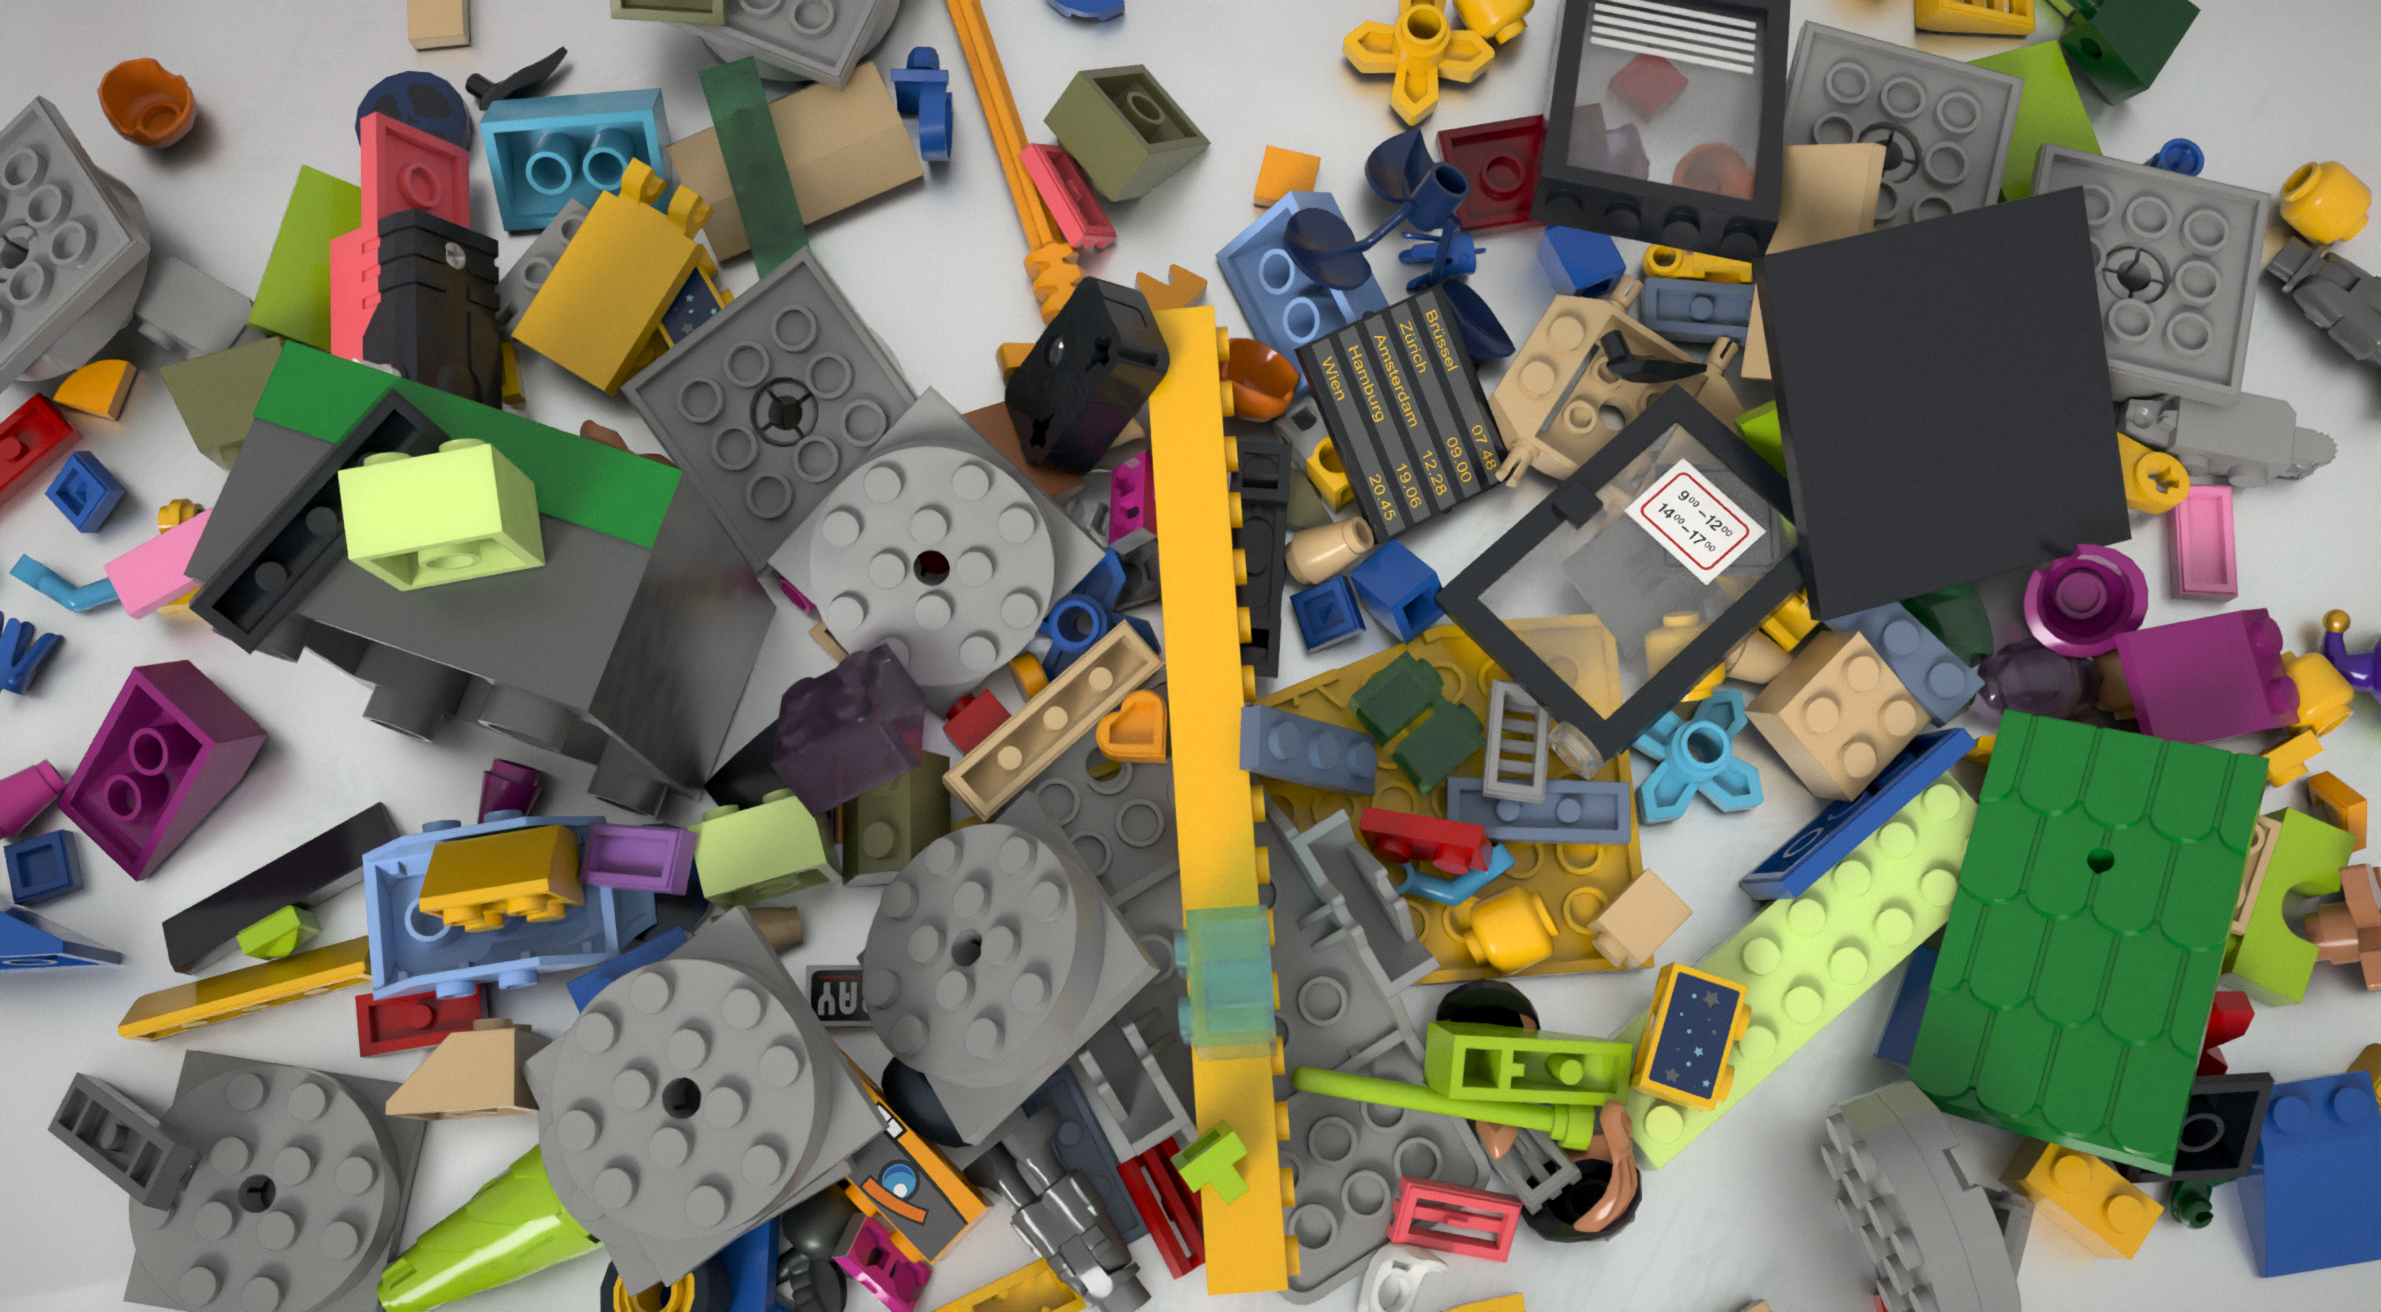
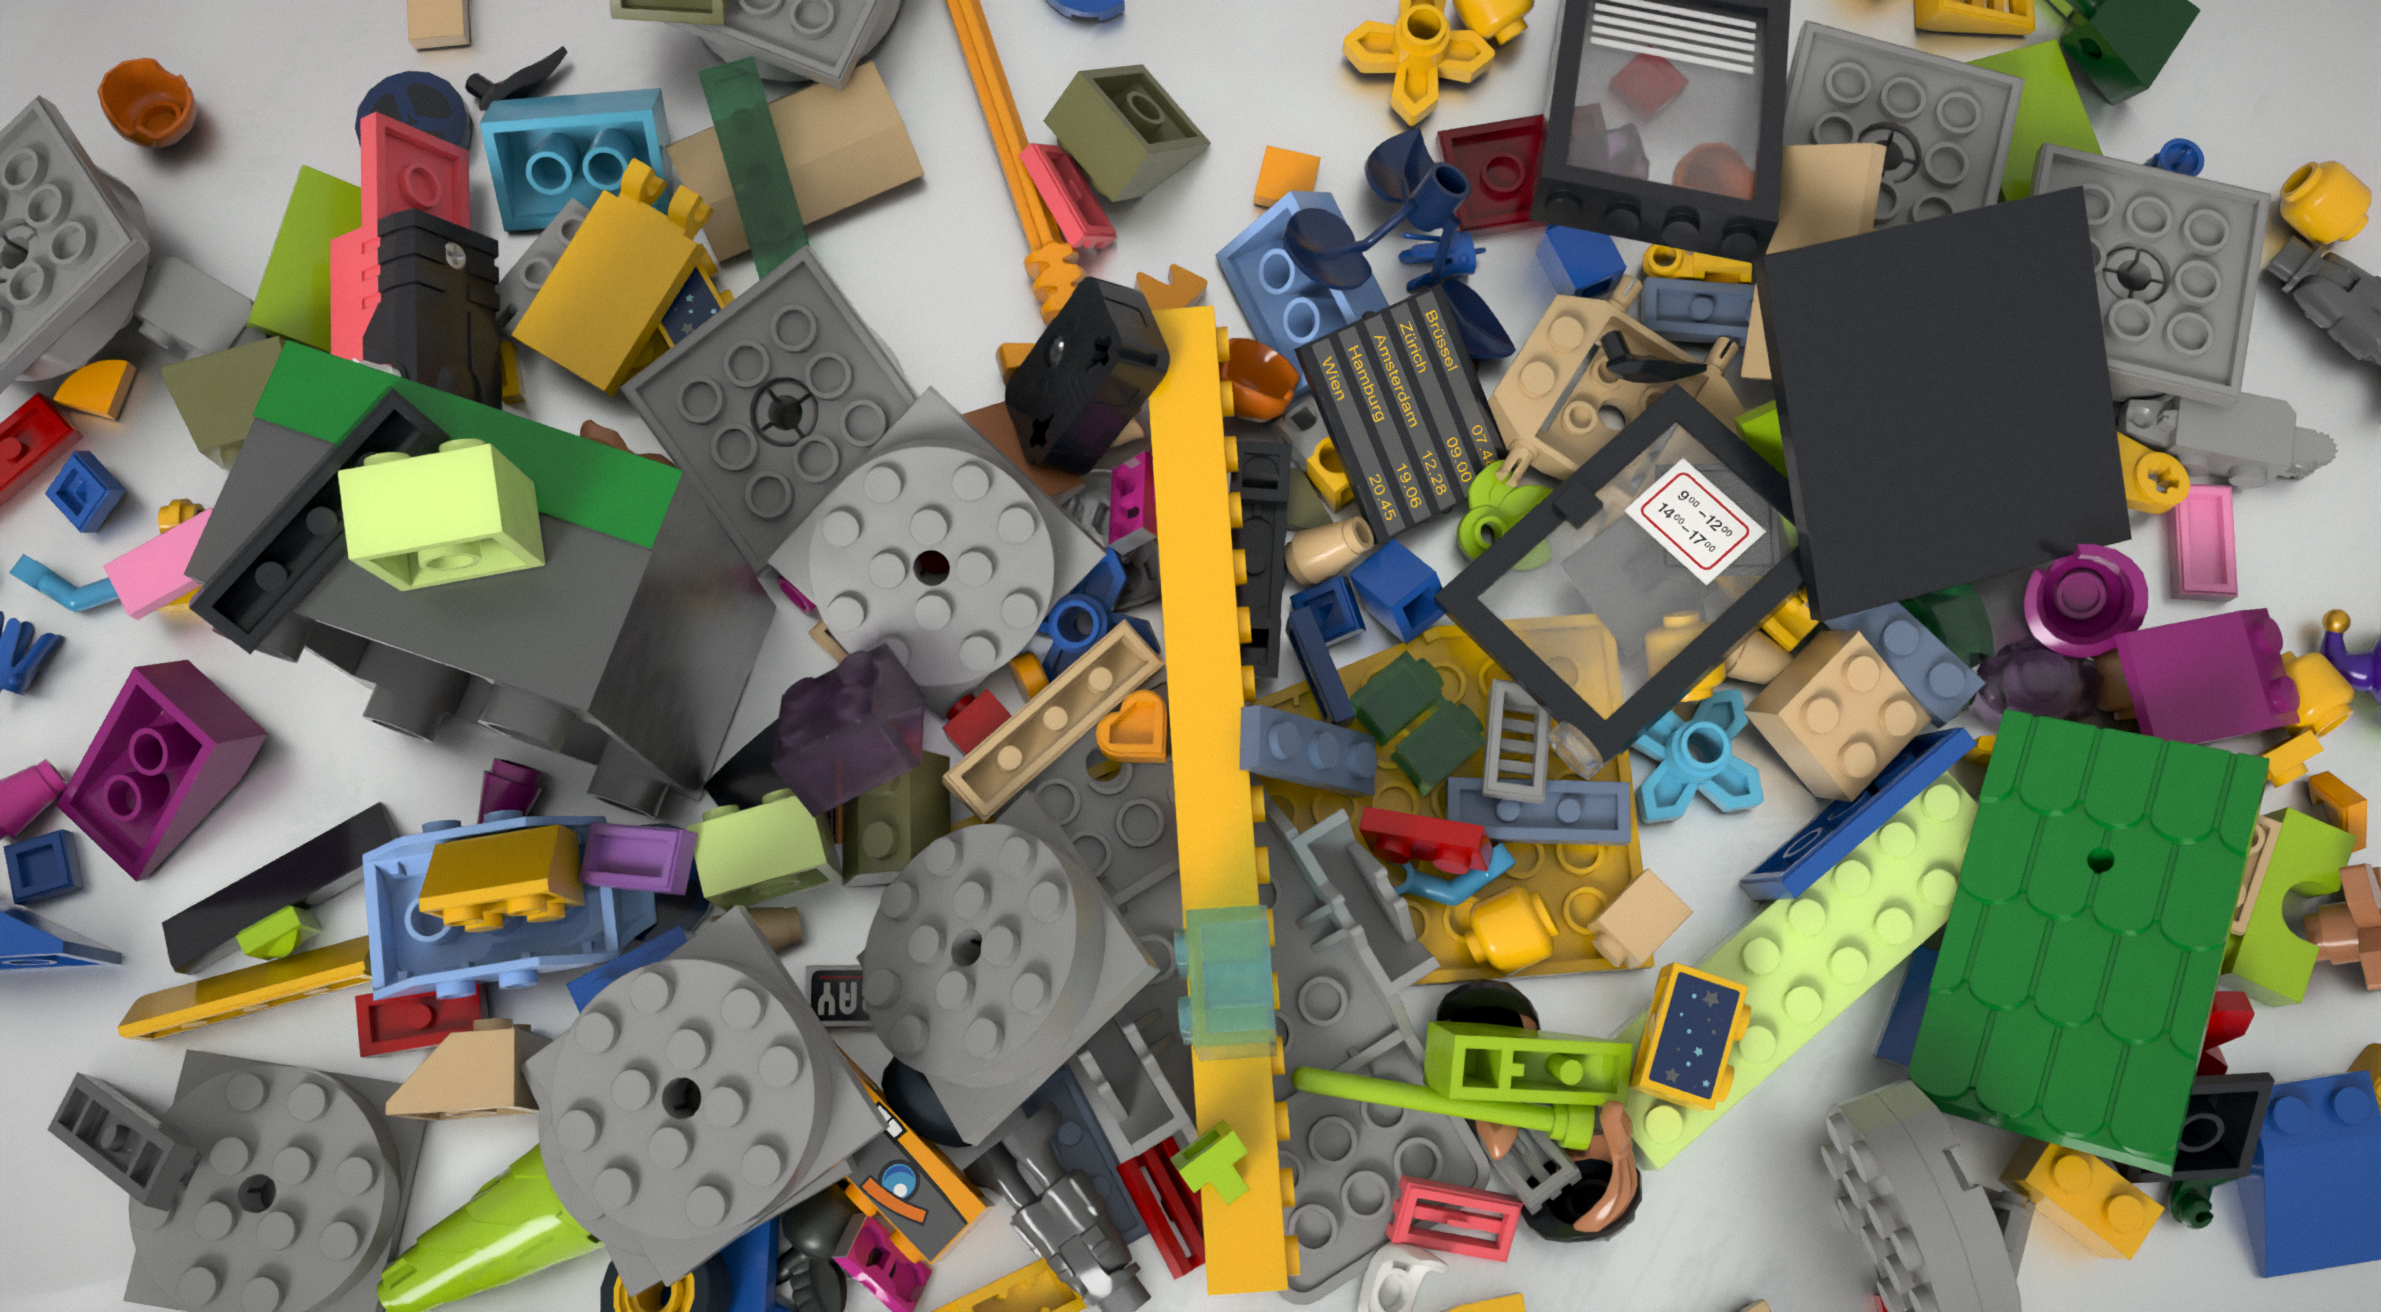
blue piece [890,46,954,161] -> none
none -> dark blue tile [1285,605,1356,728]
none -> lime plate [1457,459,1554,573]

